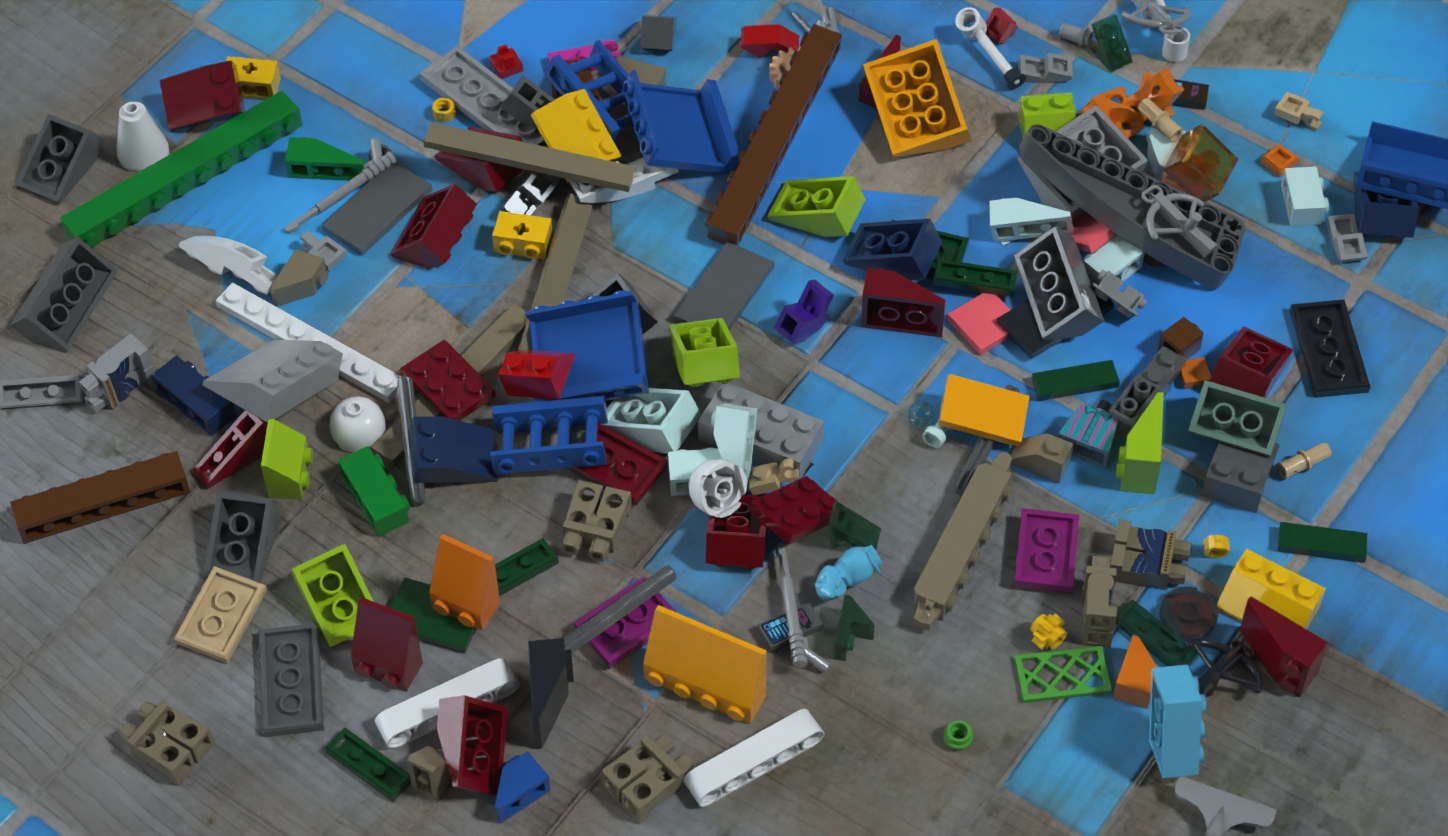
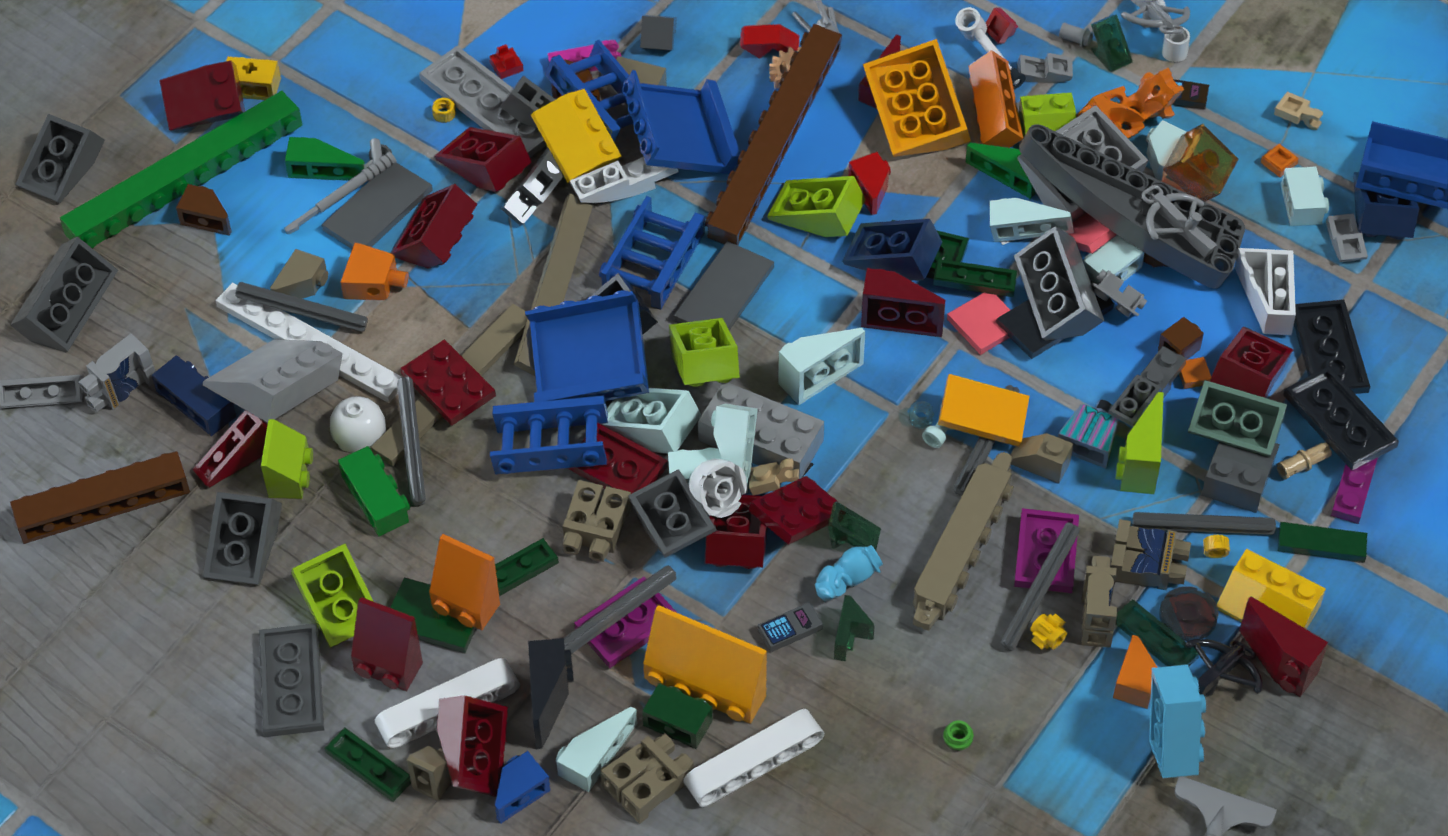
white cone [116,102,169,172] -> none
dark tan hips [119,701,215,786] -> none
tan tile [174,566,267,663] -> none
white slope [178,236,278,295] -> none
light grey plate [300,231,347,272] -> none
dark blue slope [408,416,498,483] -> none
dark tan tile [423,122,636,192] -> none
yellow brick [492,211,553,260] -> none
red slope [498,350,575,399] -> none
dark purple brick [774,279,834,343] -> none
light grey piece [776,543,830,673] -> none
bright green window [1013,646,1112,703] -> none
dark green tile [1031,360,1120,401] -> none
tan axle [1138,99,1184,142] -> none
none -> reddish brown slope [176,184,232,236]
none -> dark grey axle [235,282,368,332]
none -> orange torso [340,243,409,300]
none -> light aqua slope [556,706,637,792]
none -> blue fence [599,196,705,310]
none -> dark grey slope [628,469,717,558]
none -> dark green brick [642,683,713,749]
none -> light aqua slope [778,328,865,405]
none -> red slope [848,152,891,215]
none -> green slope [965,142,1036,199]
none -> orange brick [968,50,1023,148]
none -> dark grey axle [1001,523,1080,651]
none -> dark grey axle [1132,512,1276,535]
none -> white wedge [1235,248,1296,335]
none -> black tile [1283,366,1399,471]
none -> magenta plate [1331,457,1378,524]

